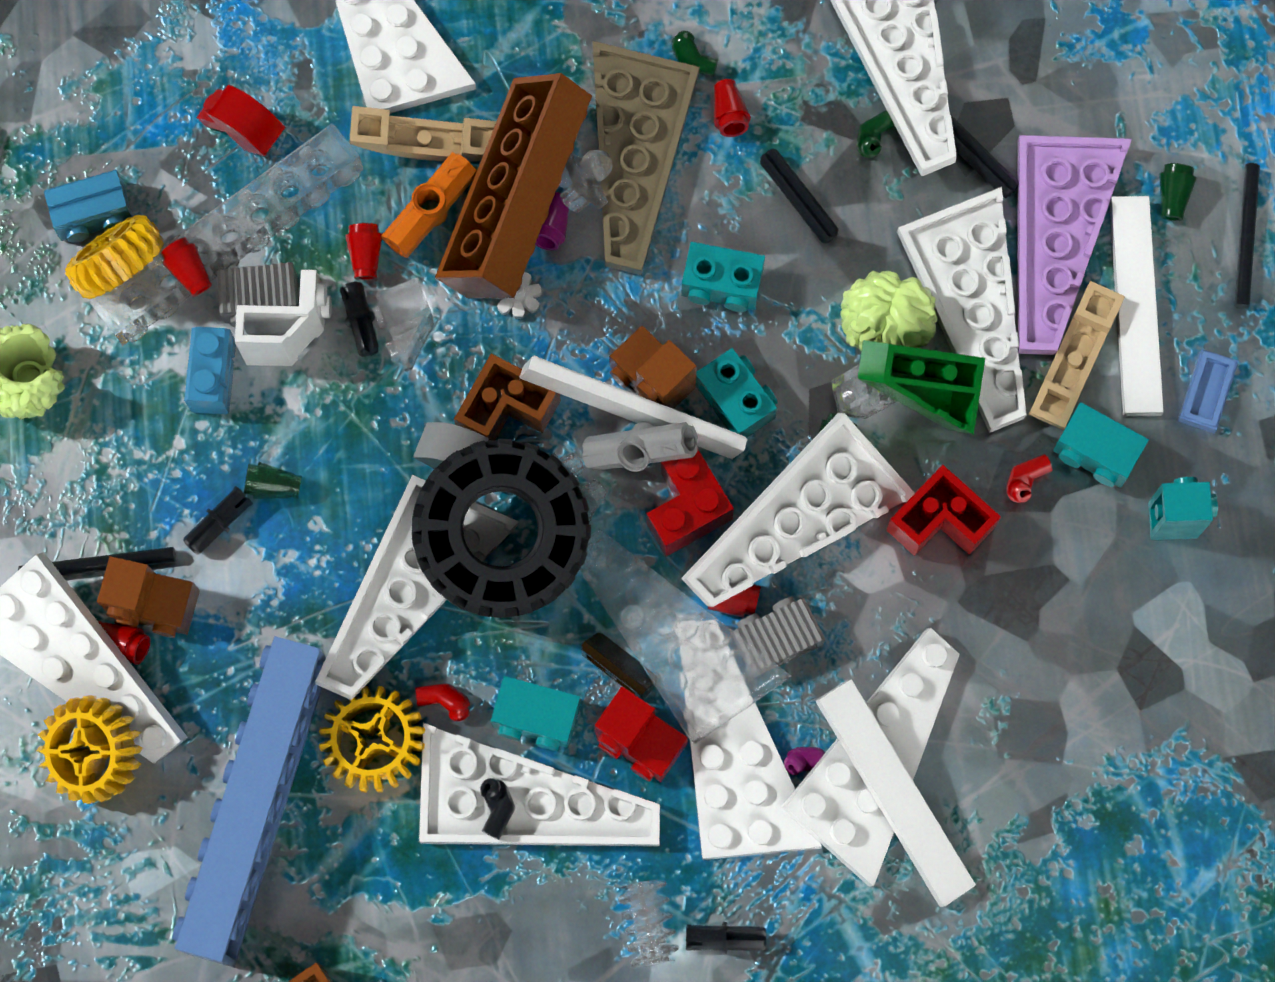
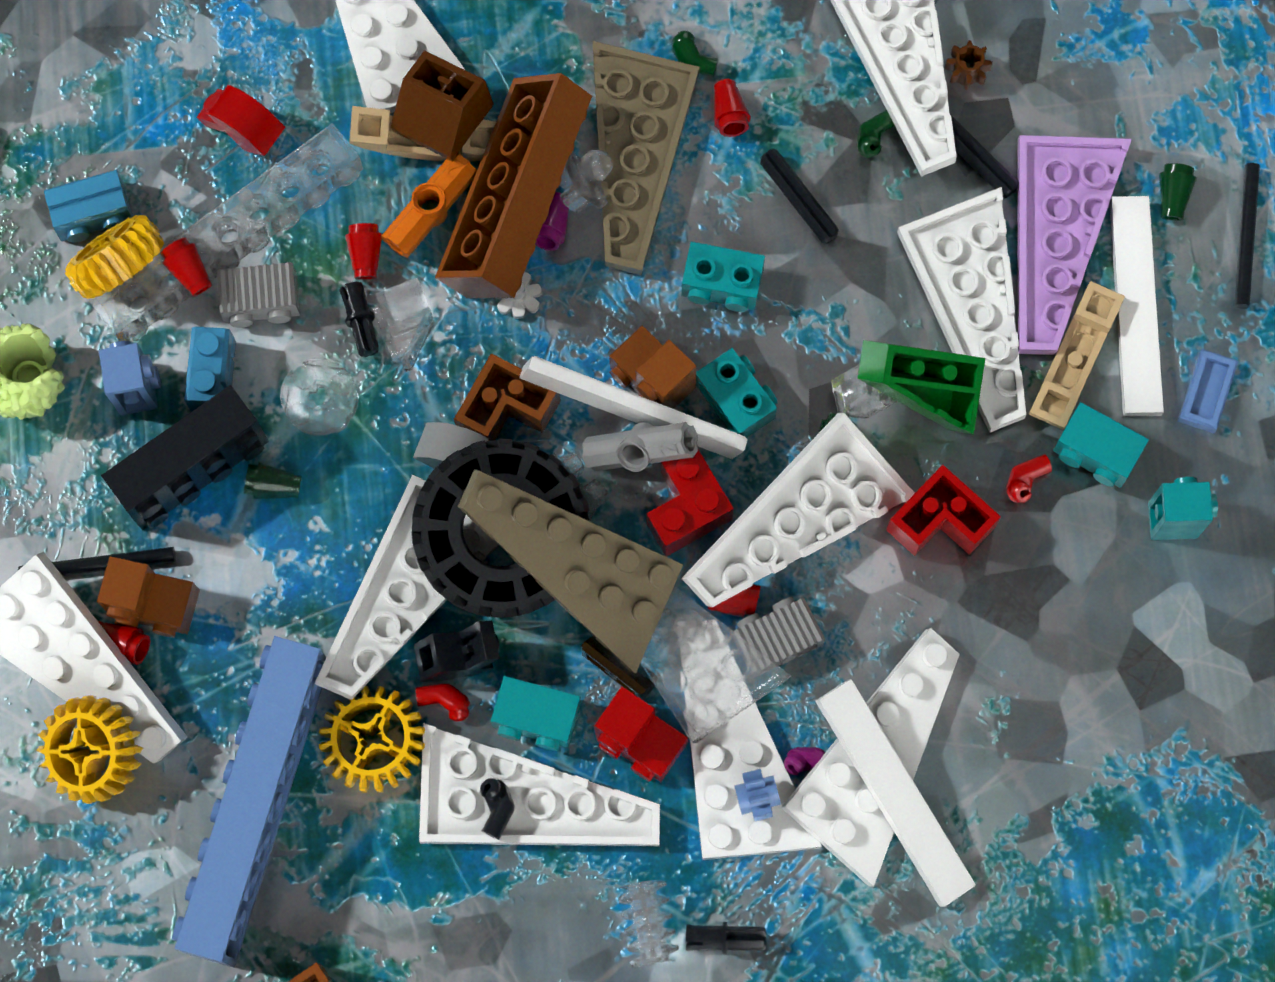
black axle [183,486,253,555] -> none
white piece [235,270,332,366] -> none
yellowish green hair [840,270,938,351] -> none
none -> medium blue brick [99,341,161,416]
none -> black brick [101,385,269,531]
none -> clear plate [280,358,358,435]
none -> reddish brown slope [391,50,494,161]
none -> black brick [414,620,500,682]
none -> dark tan wing [458,469,683,674]
none -> medium blue gear [734,769,781,822]
none -> reddish brown gear [944,40,993,90]

